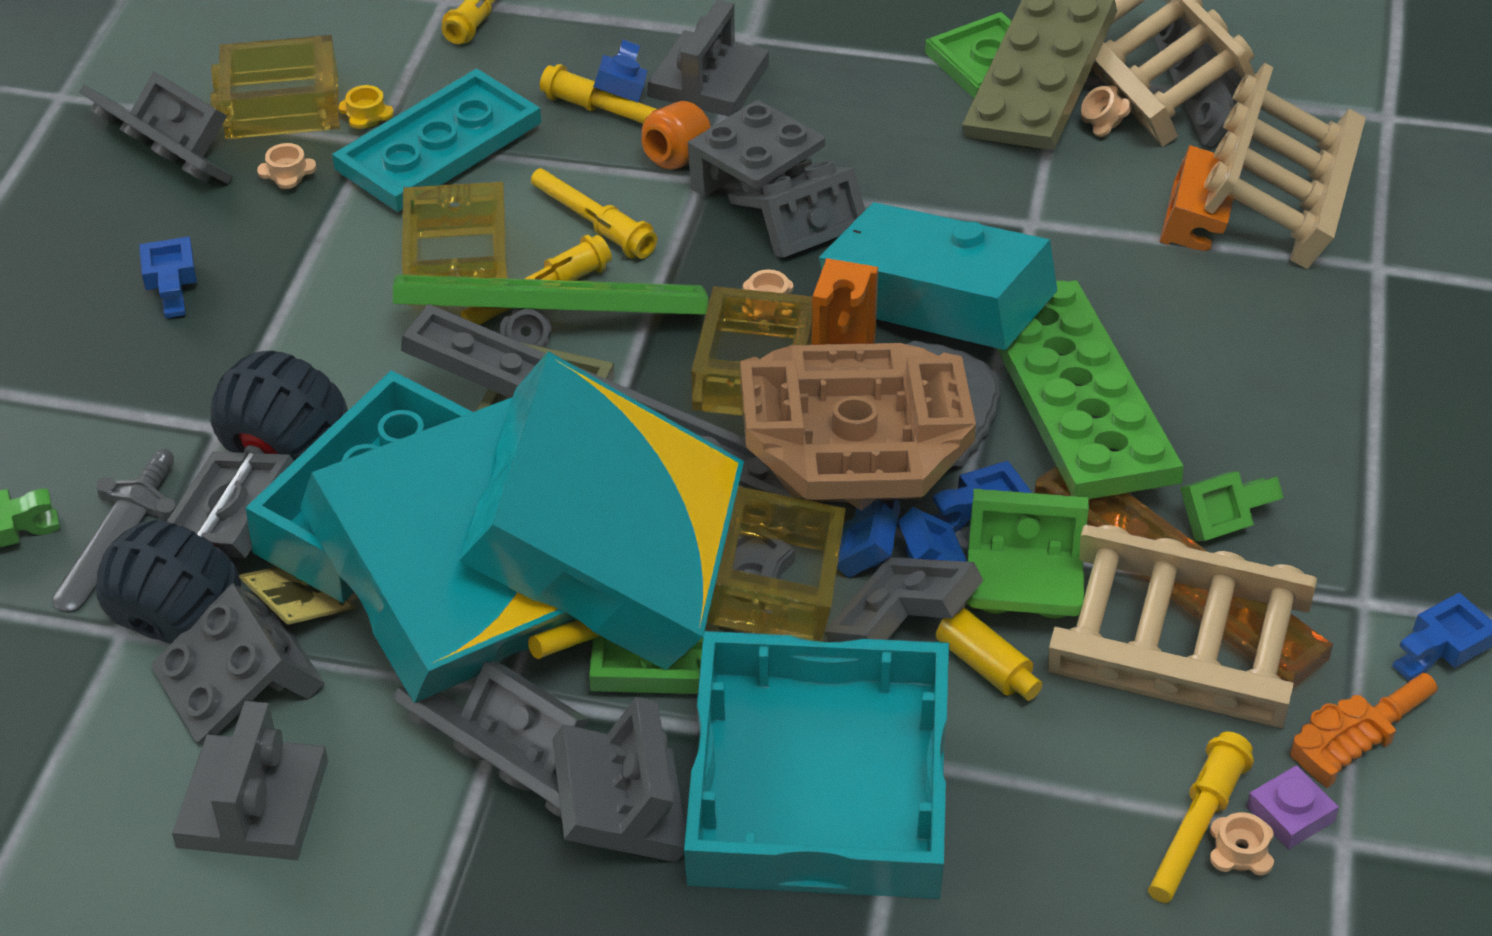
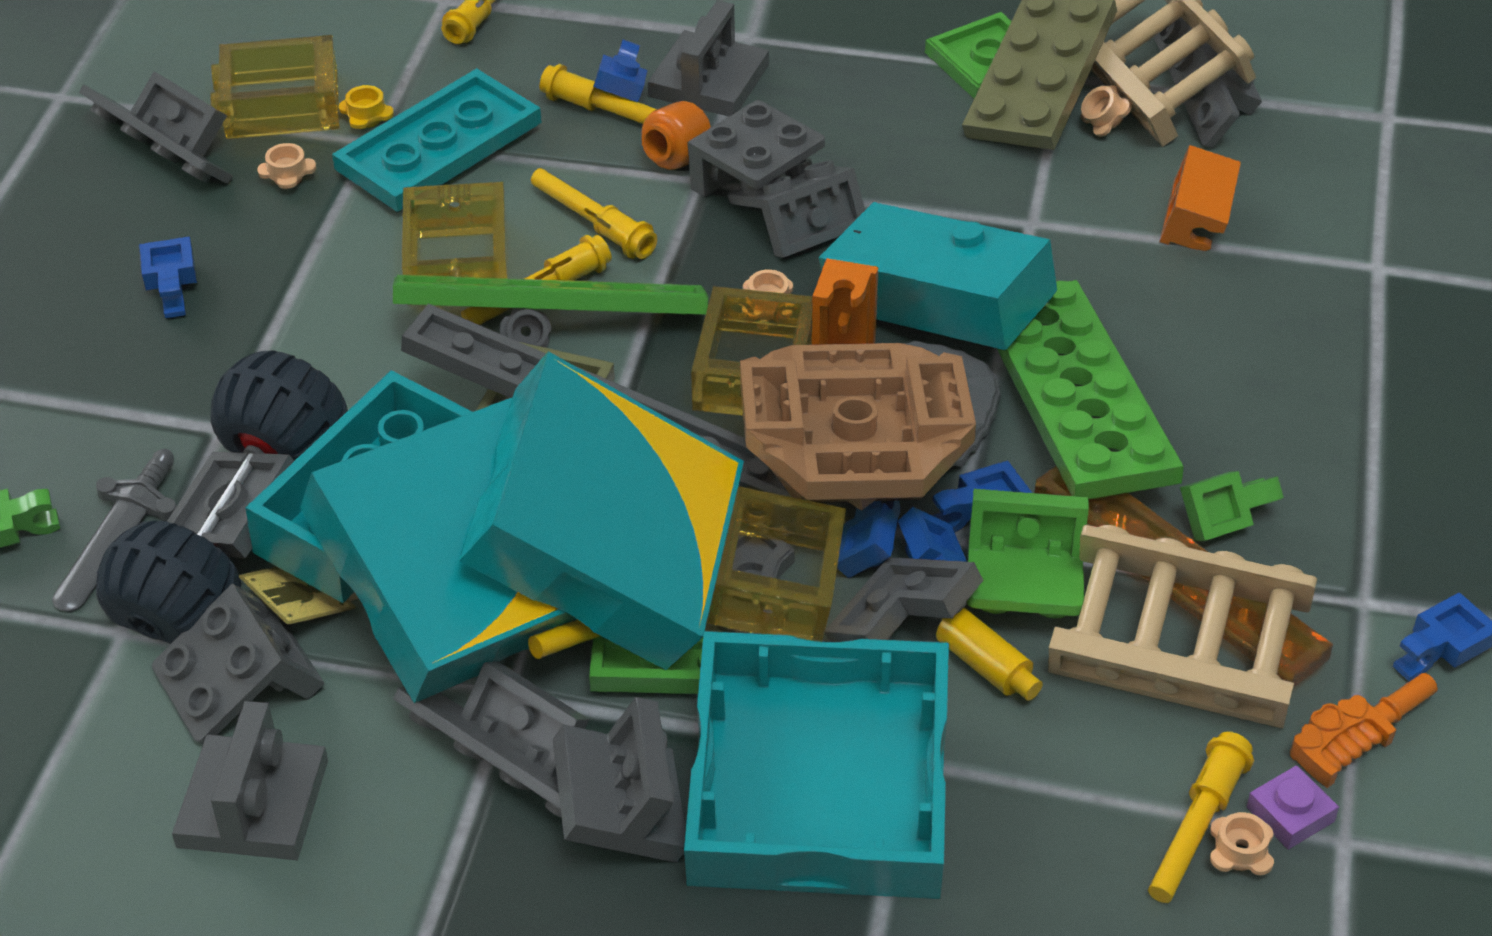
tan fence [1204,63,1366,269] -> none

